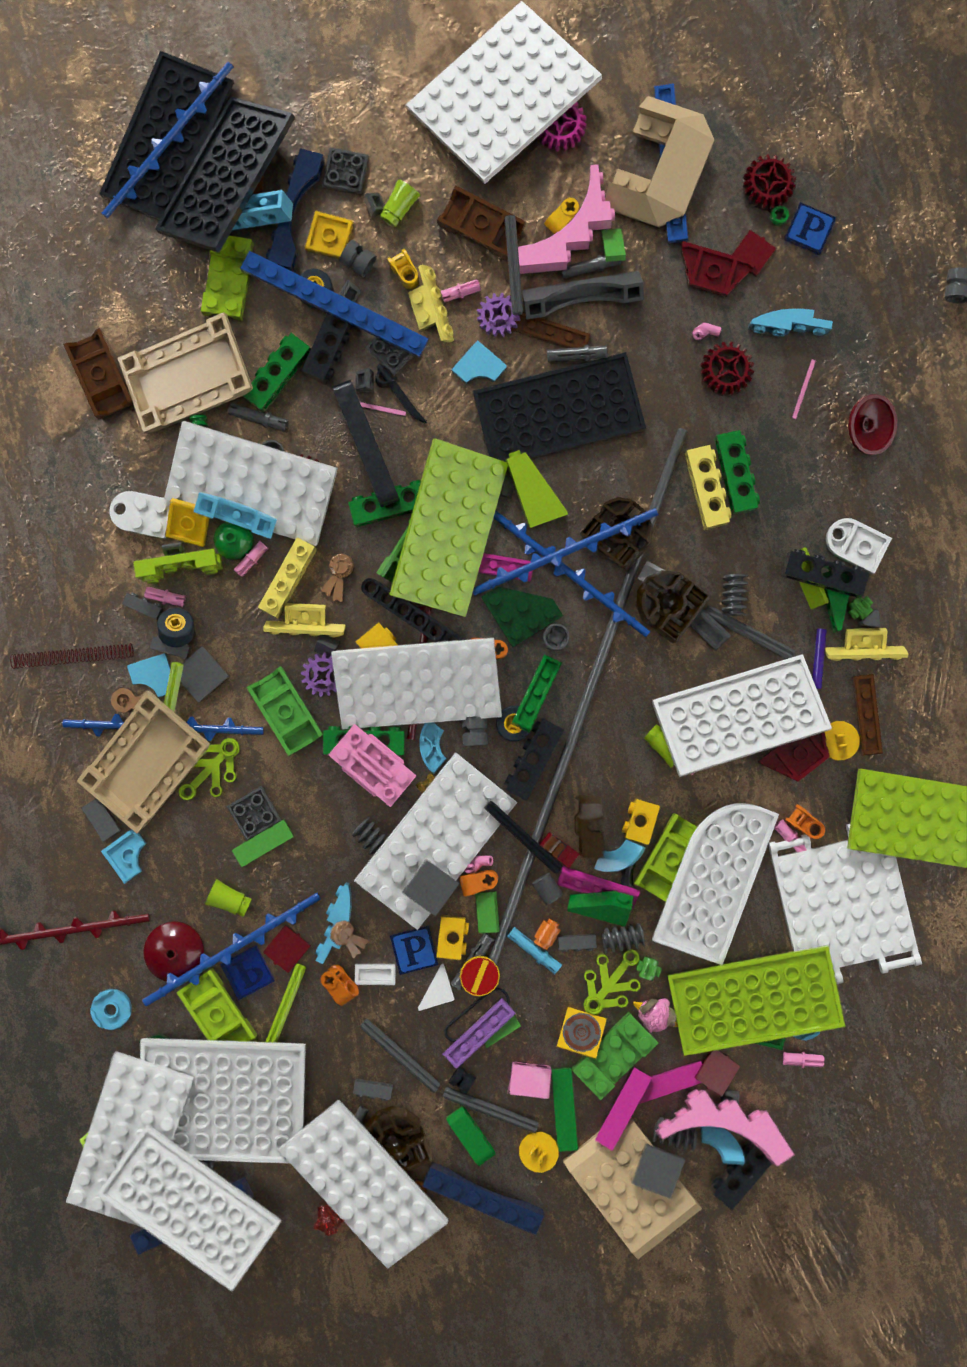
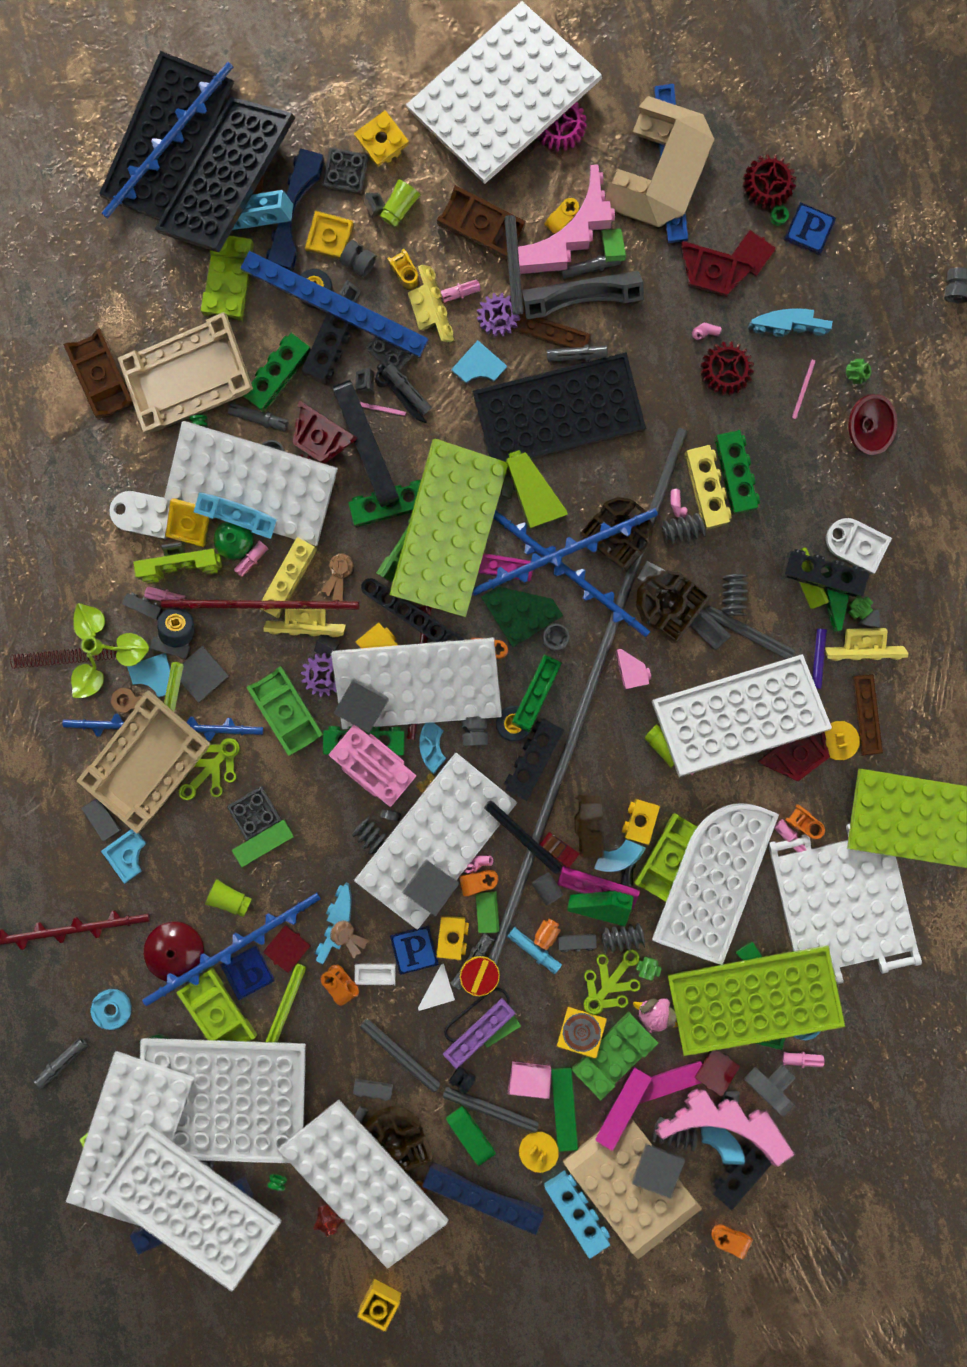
none -> dark grey pin [34,1037,88,1089]
none -> lime plant [71,603,149,698]
none -> dark red plant [161,599,360,611]
none -> green bush [267,1174,287,1191]
none -> dark red wing [293,401,357,464]
none -> dark grey tile [334,678,389,733]
none -> yellow piece [354,110,409,167]
none -> yellow head [358,1279,401,1331]
none -> dark grey tile [380,809,401,821]
none -> dark grey pin [383,363,432,416]
none -> medium azure brick [544,1170,611,1259]
none -> bright pink slope [615,649,651,690]
none -> dark grey piece [662,513,706,546]
none -> bright pink arm [670,489,688,518]
none -> orange piece [711,1224,753,1259]
none -> green tile [735,941,762,960]
none -> dark grey piece [744,1064,795,1118]
none -> bright green gear [846,359,871,384]

